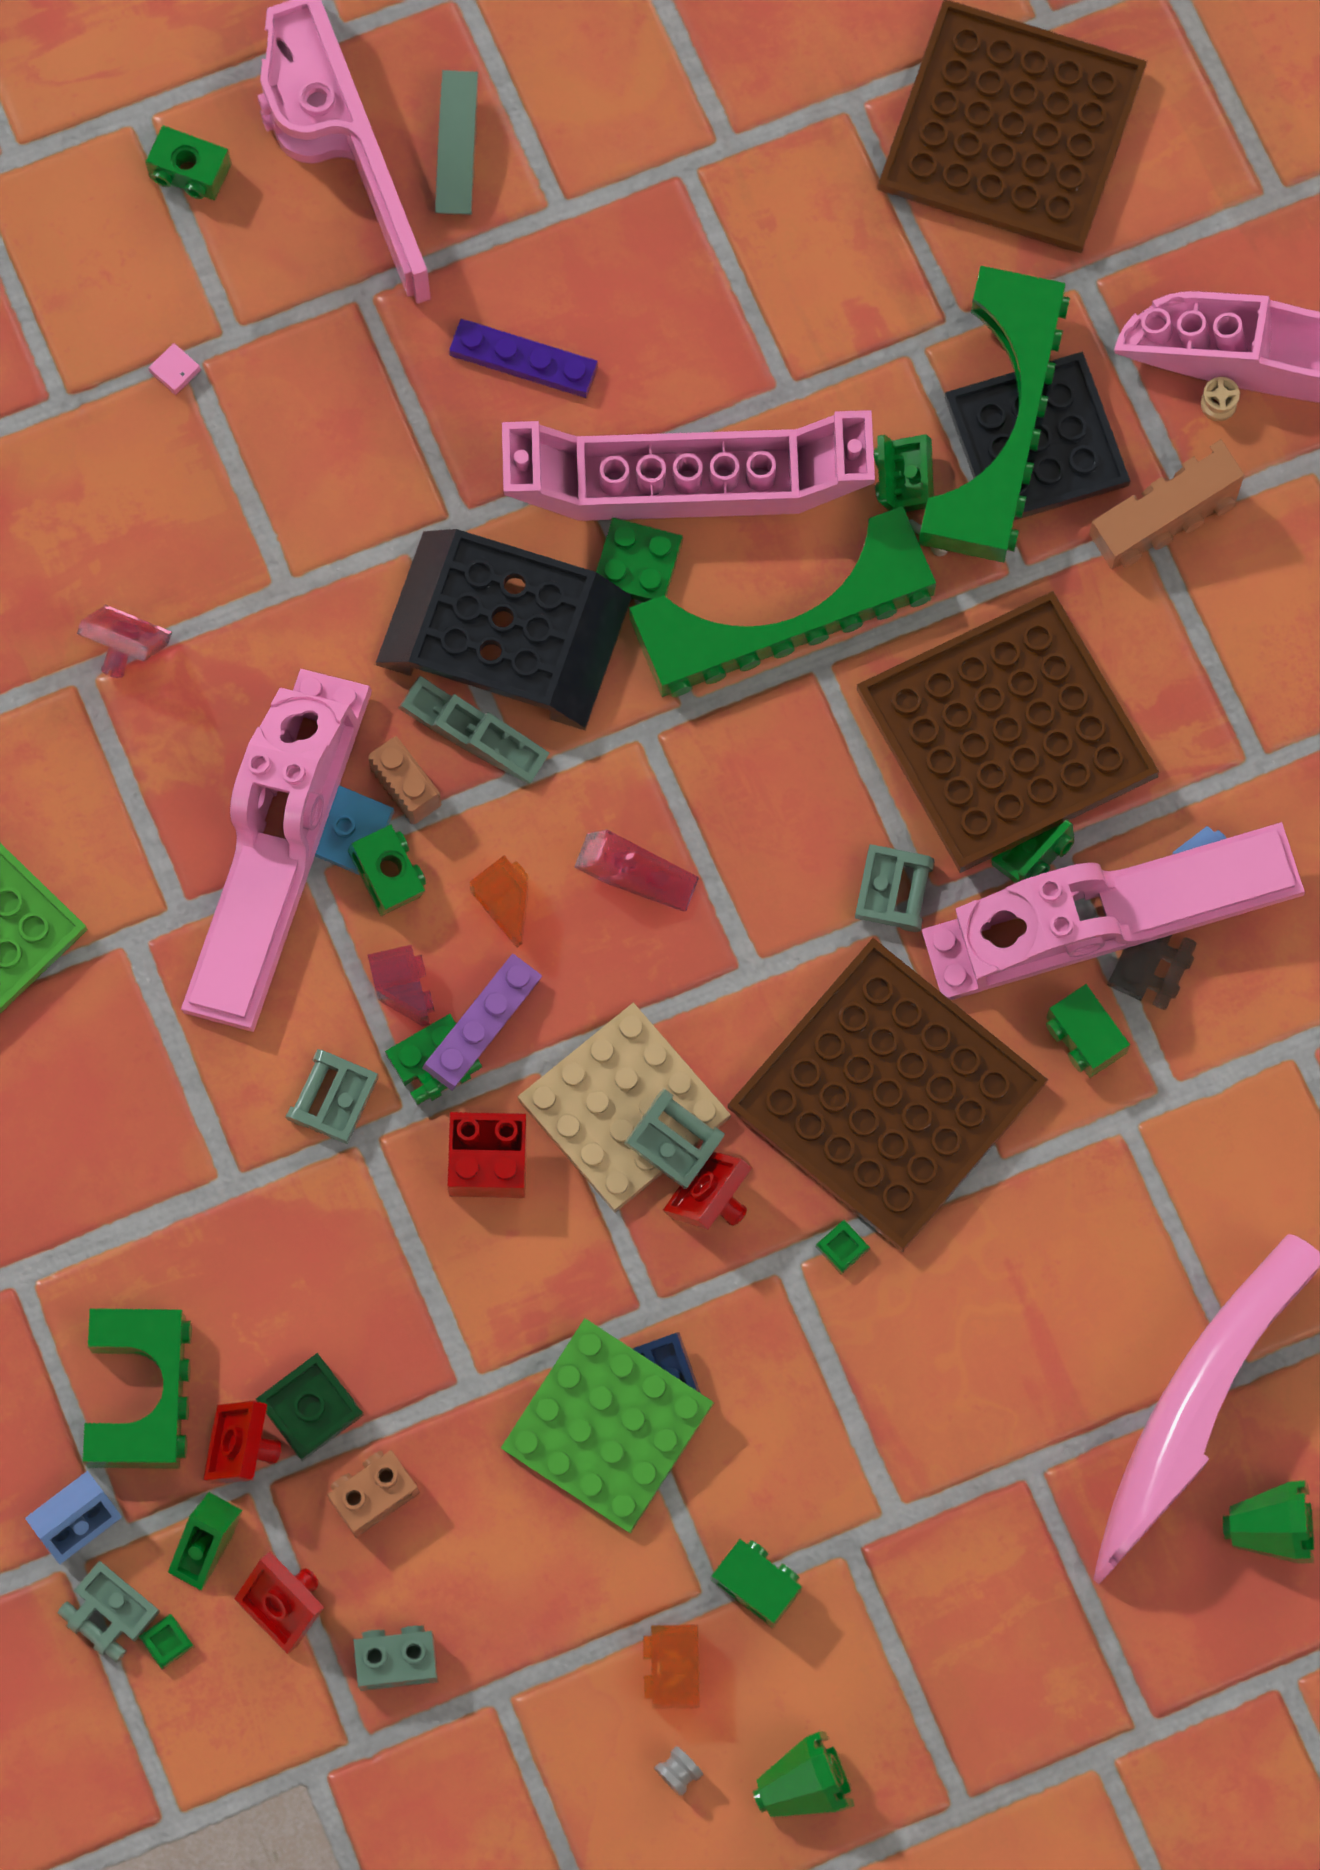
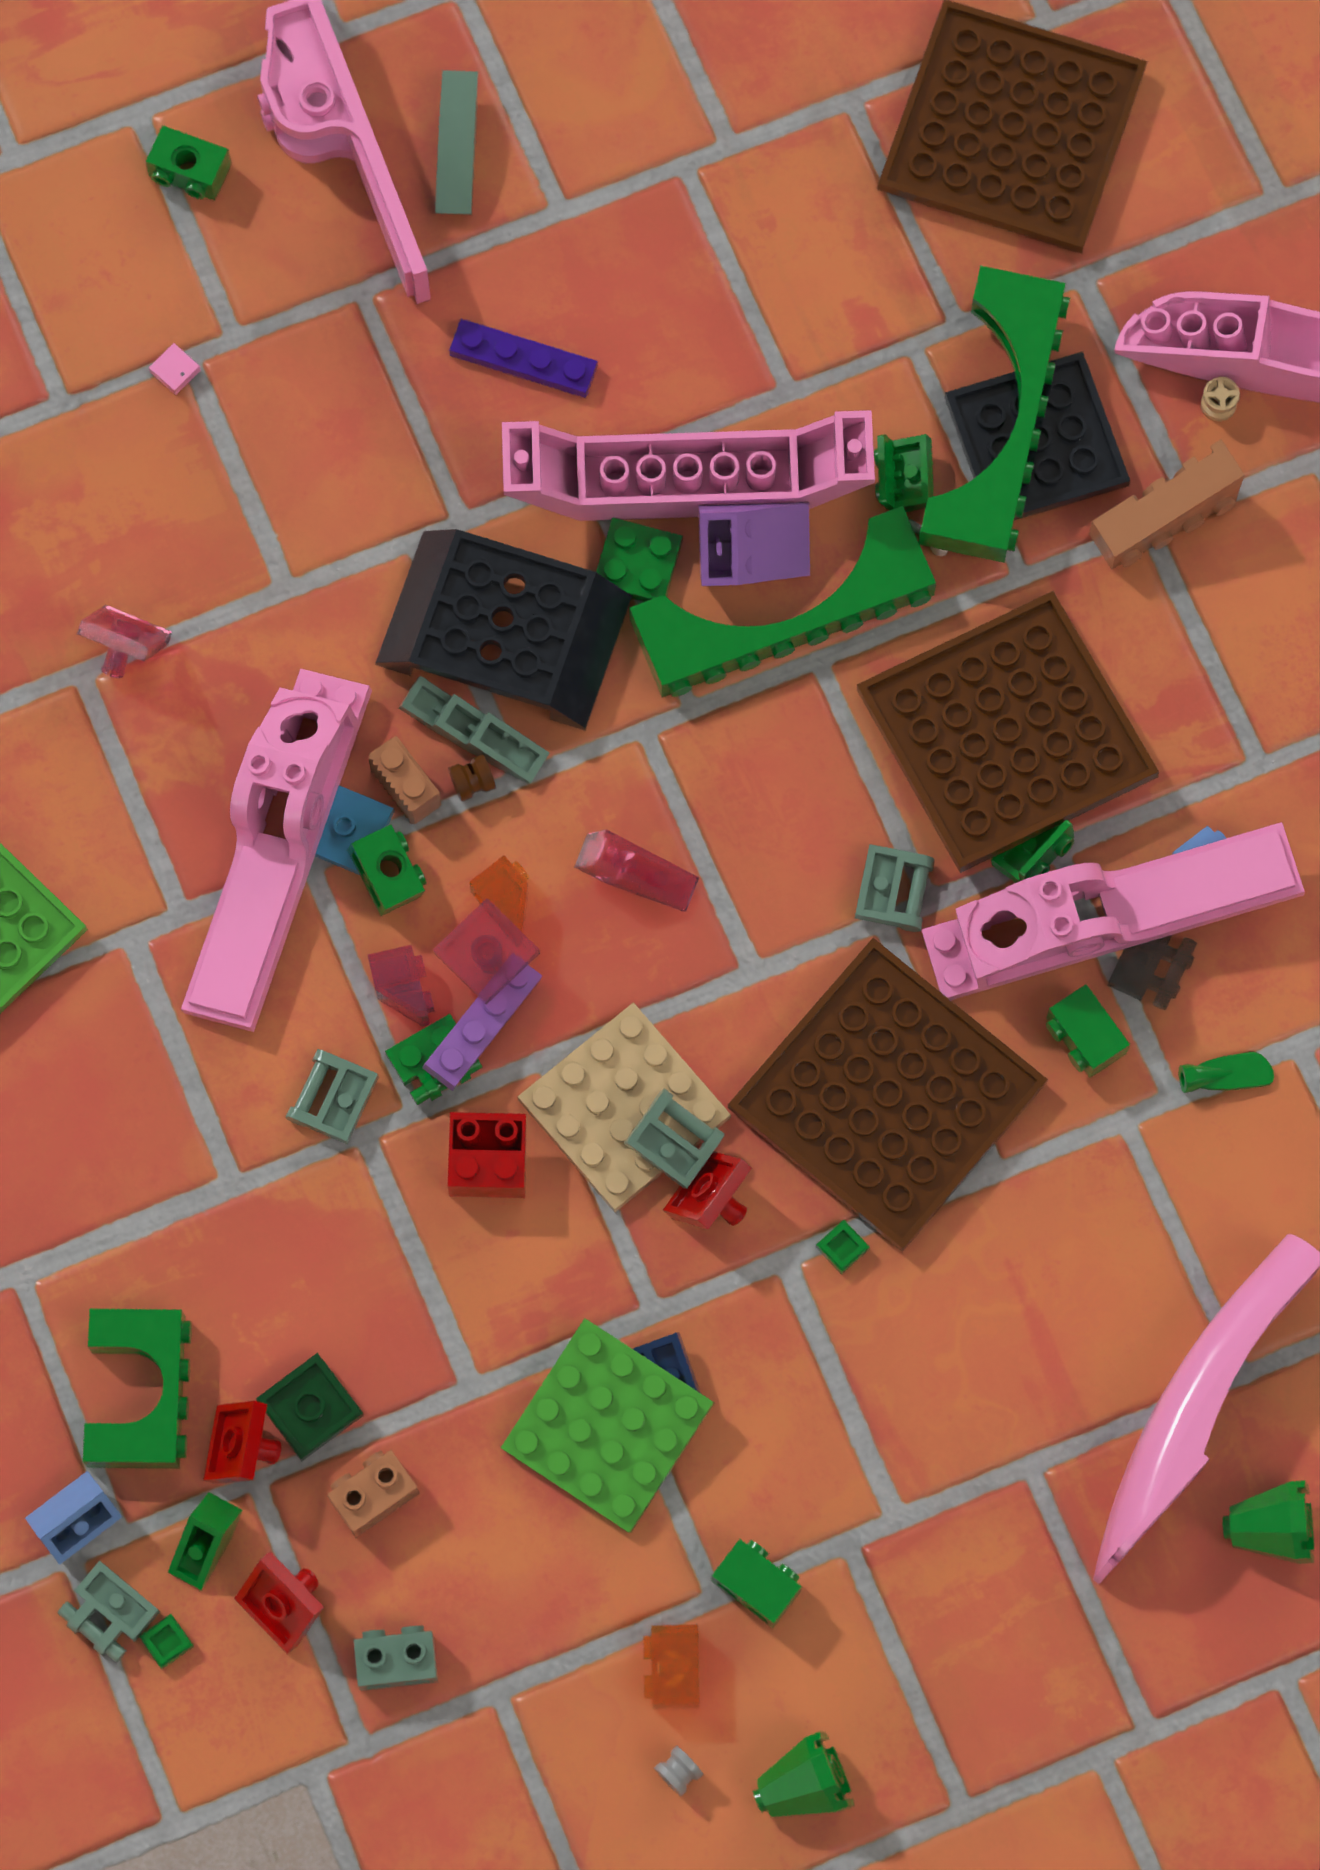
none -> clear pink tile [433,898,540,1005]
none -> reddish brown wheel [448,754,496,802]
none -> medium lavender slope [699,502,810,586]
none -> green piece [1178,1052,1274,1093]

